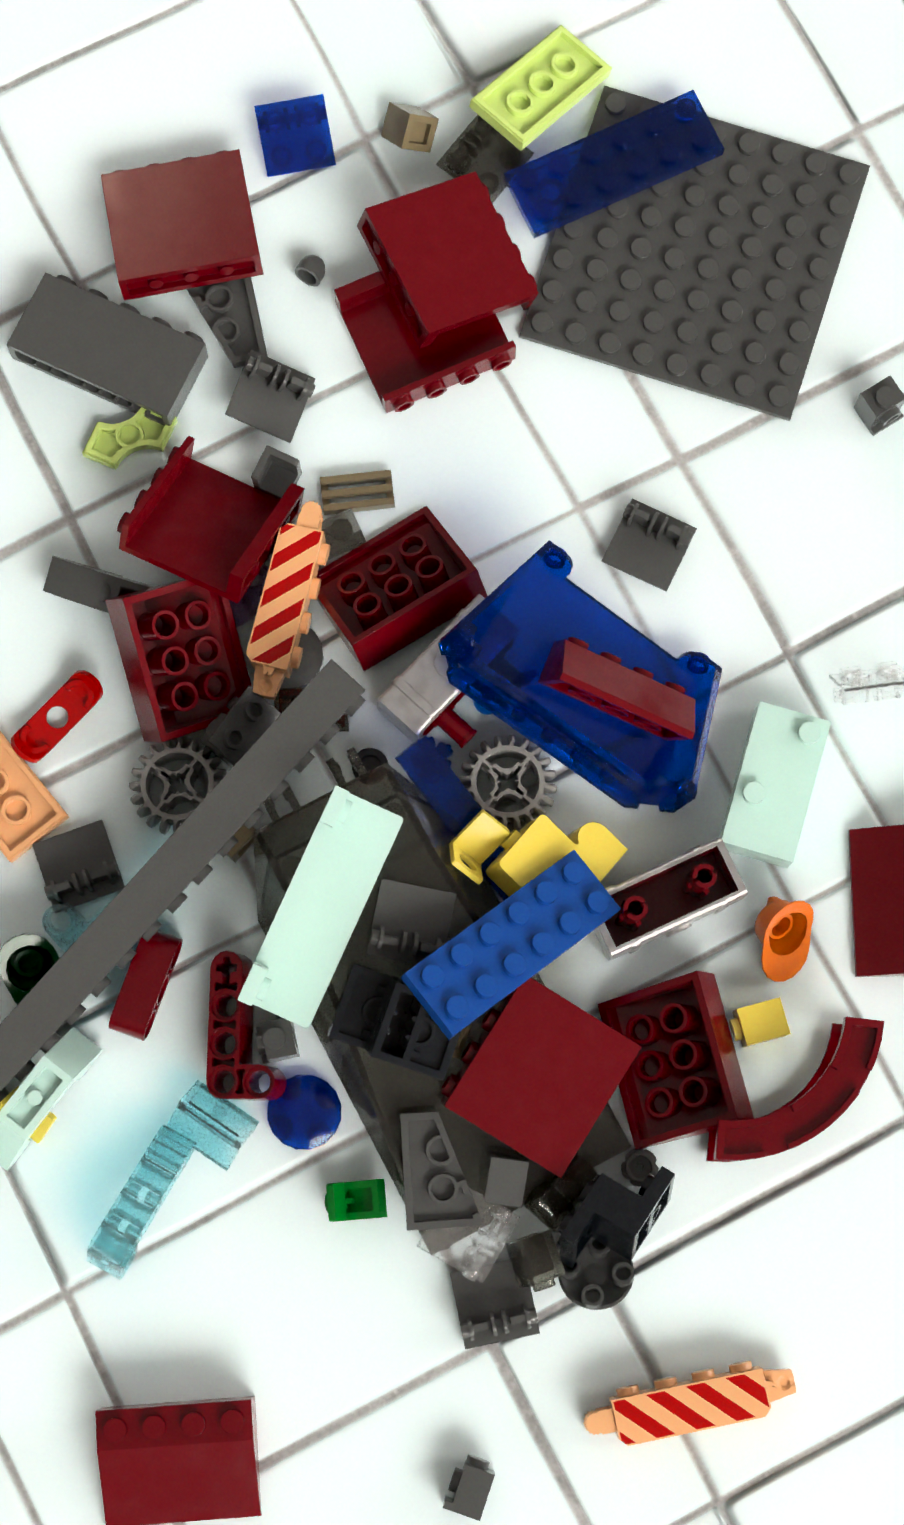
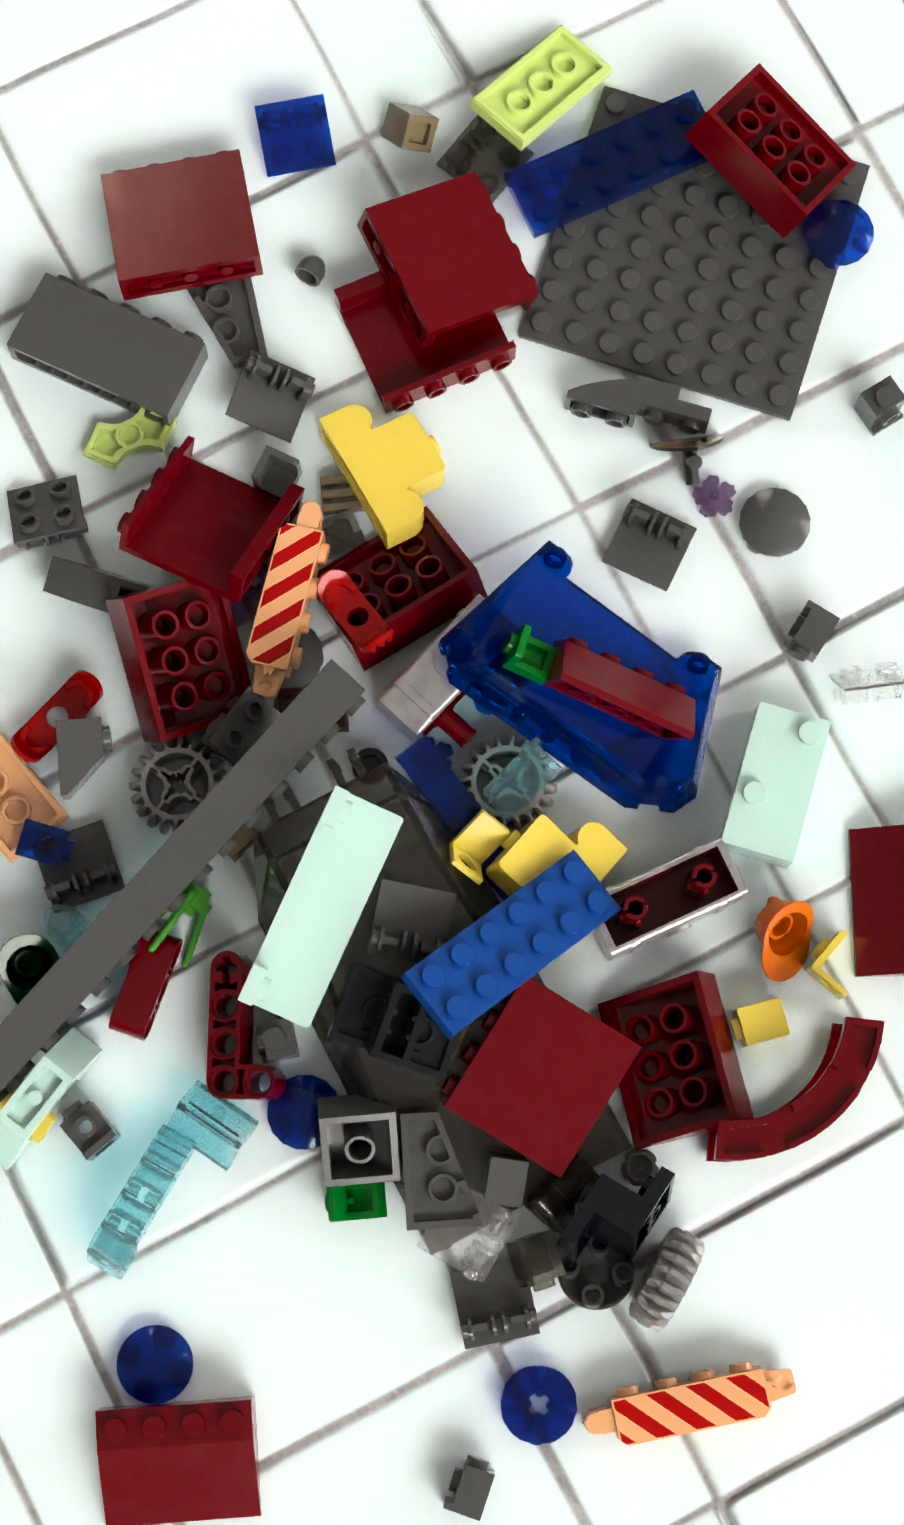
none -> dark grey hinge [6,475,89,550]
none -> clear blue brick [15,818,75,867]
none -> dark grey slope [55,717,112,800]
none -> dark grey brick [59,1100,121,1161]
none -> clear blue dish [117,1325,193,1404]
none -> bright green plant [148,881,212,967]
none -> red piece [317,569,395,653]
none -> dark grey slope [318,1094,401,1187]
none -> light yellow brick [319,404,445,550]
none -> clear light blue panel [483,736,562,822]
none -> clear blue plate [500,1365,578,1445]
none -> green bracket [502,624,557,685]
none -> dark grey slope [565,379,712,434]
none -> light grey gear [629,1227,705,1331]
none -> shield [649,433,723,485]
none -> dark red slope [685,63,856,239]
none -> clear purple plant [692,475,736,518]
none -> dark grey dish [739,487,811,557]
none -> dark grey brick [786,600,840,663]
none -> clear blue dish [803,199,874,269]
none -> light yellow bracket [805,929,849,1000]

